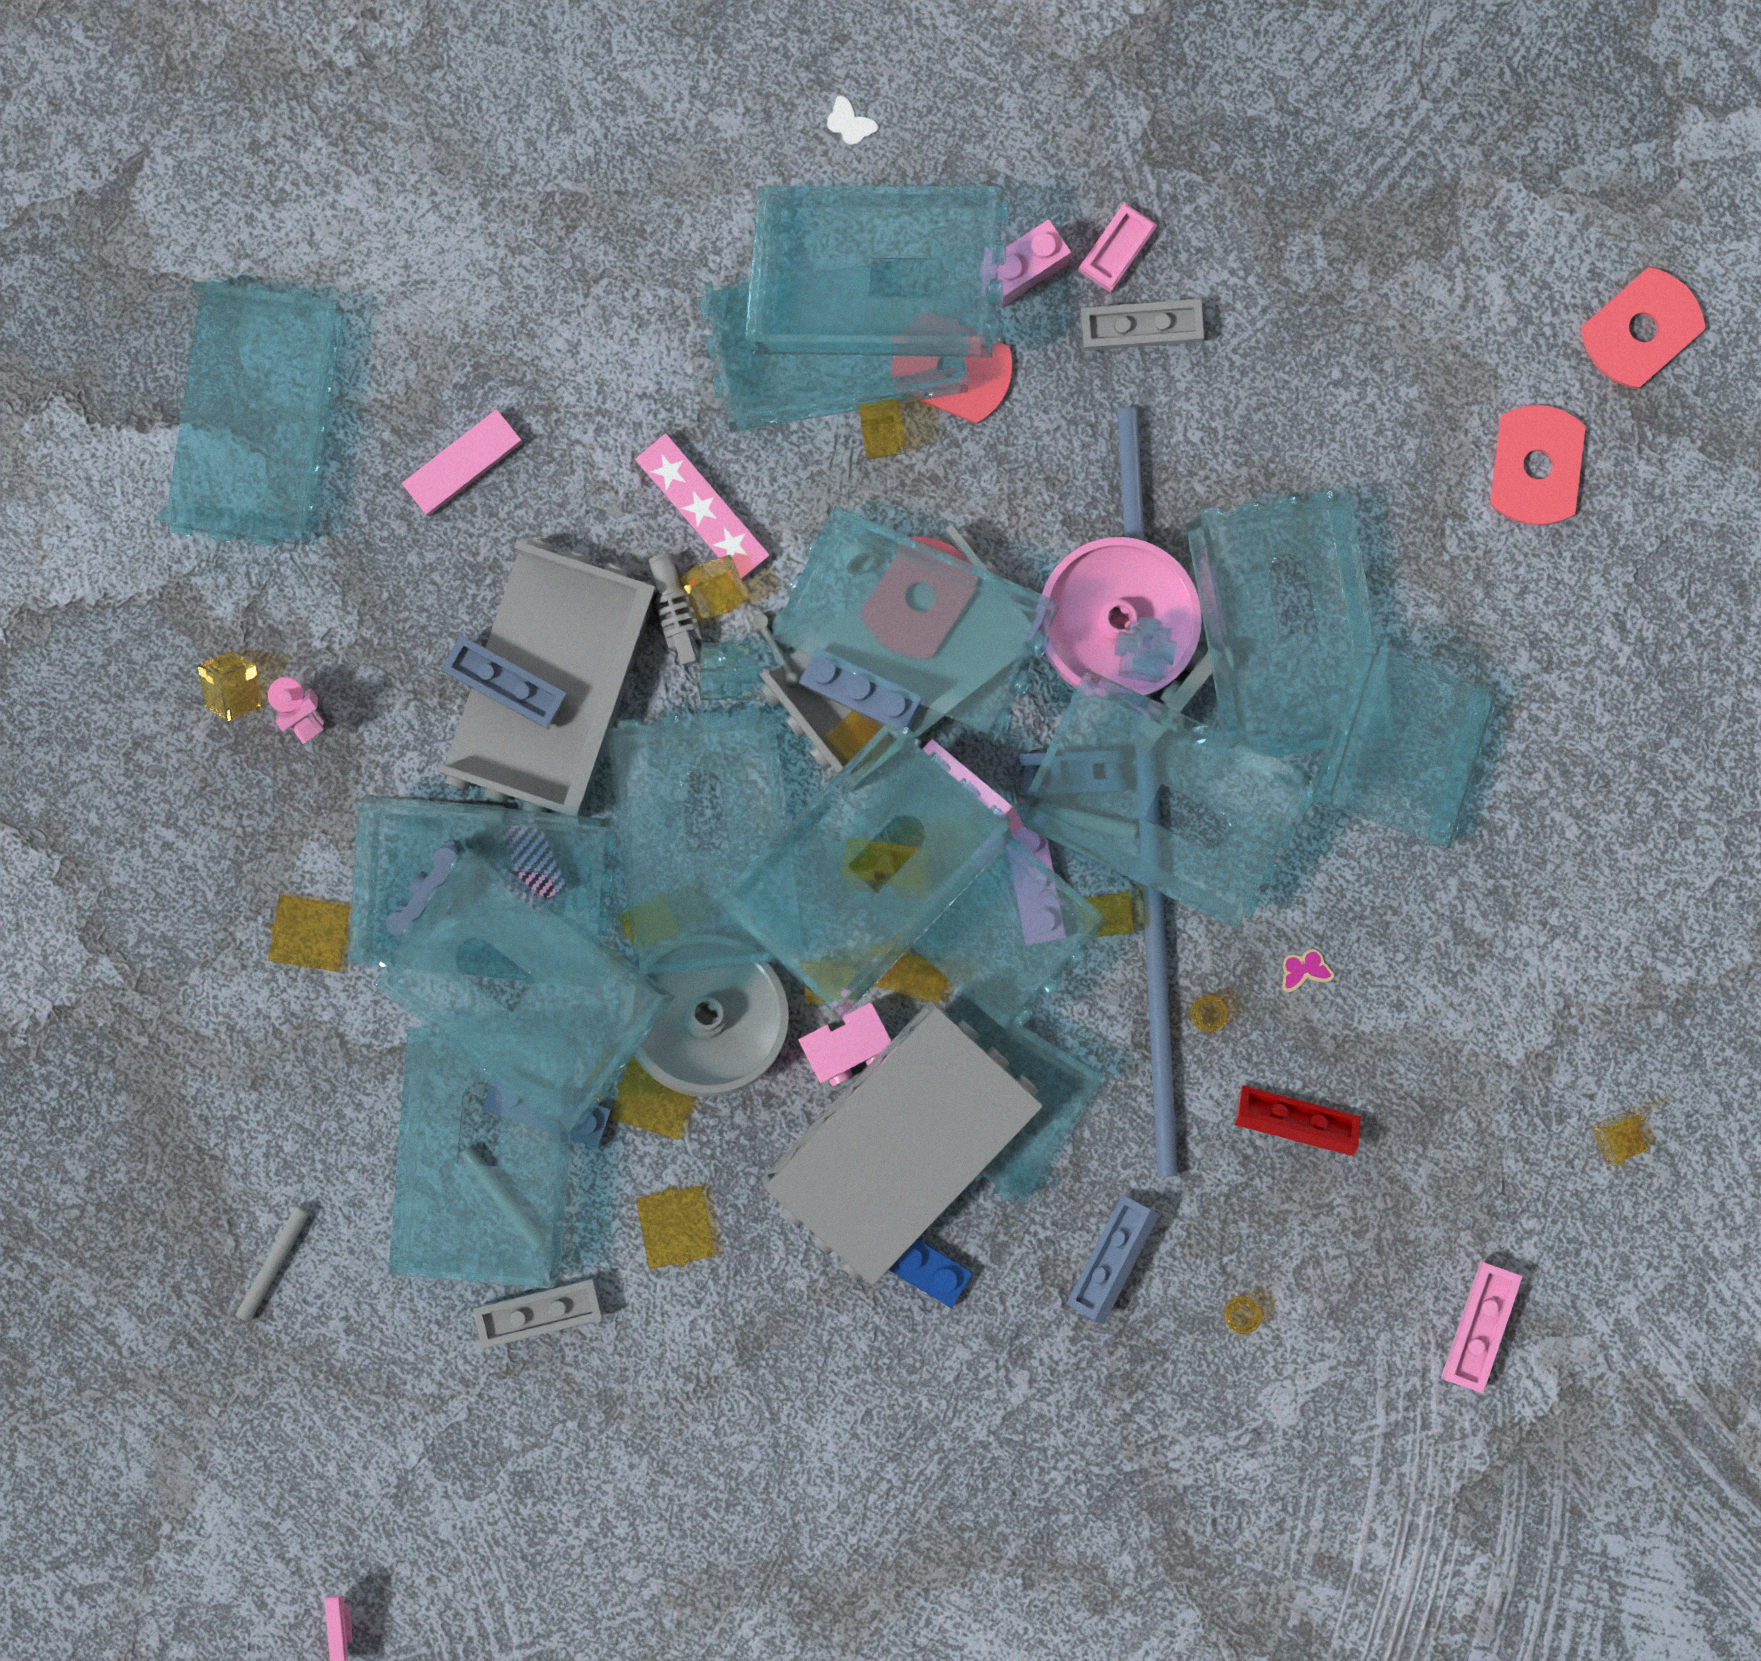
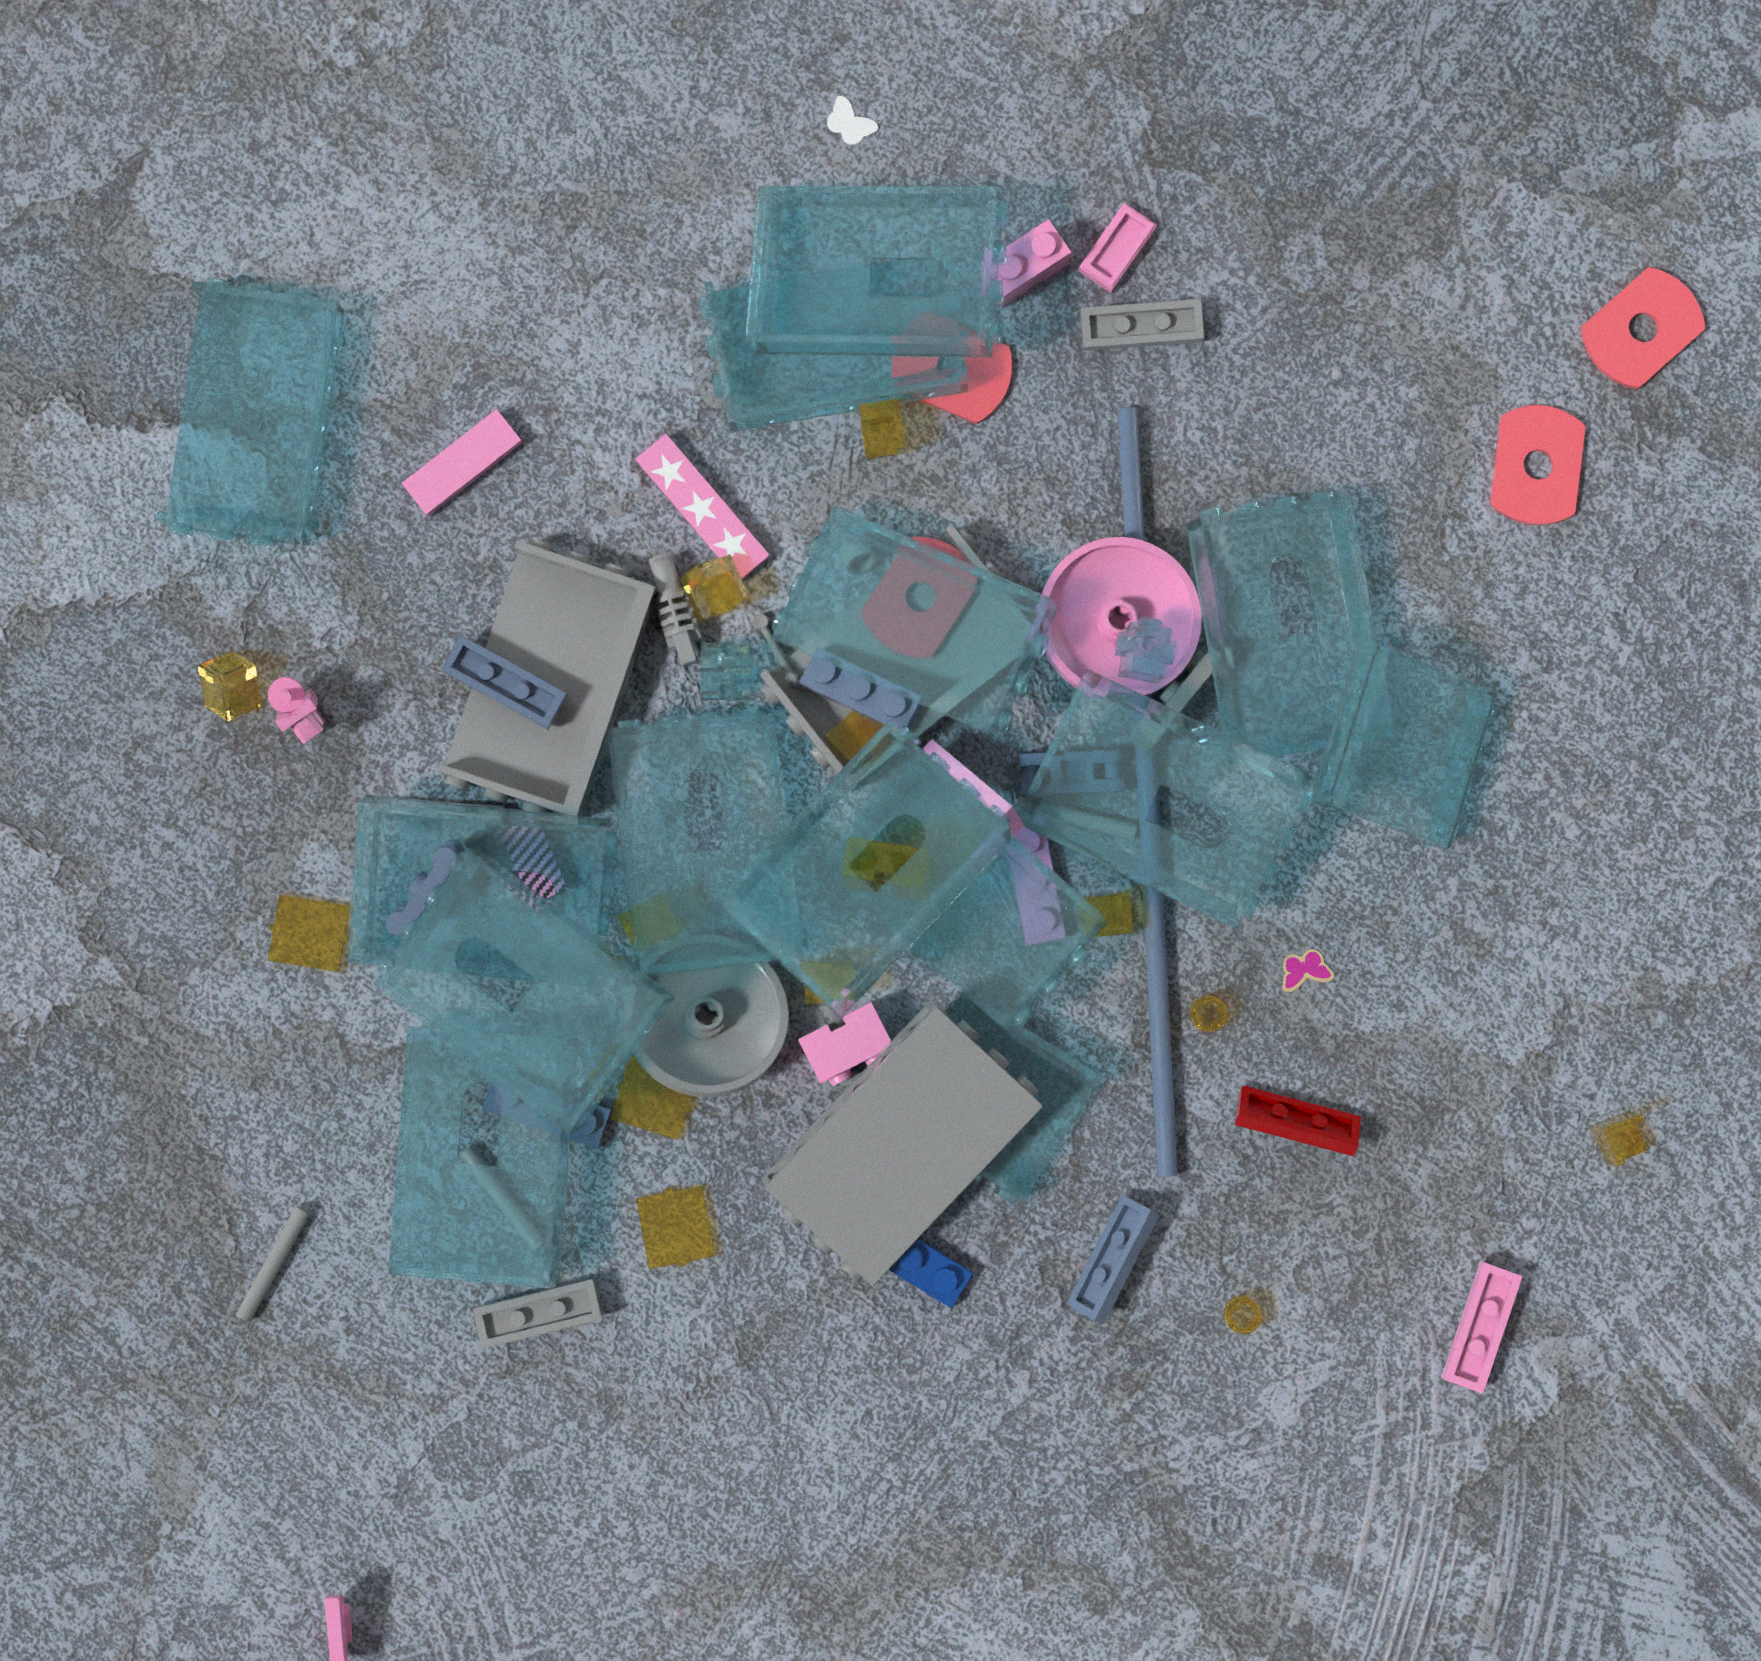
clear yellow hinge [861,942,950,1005] -> none

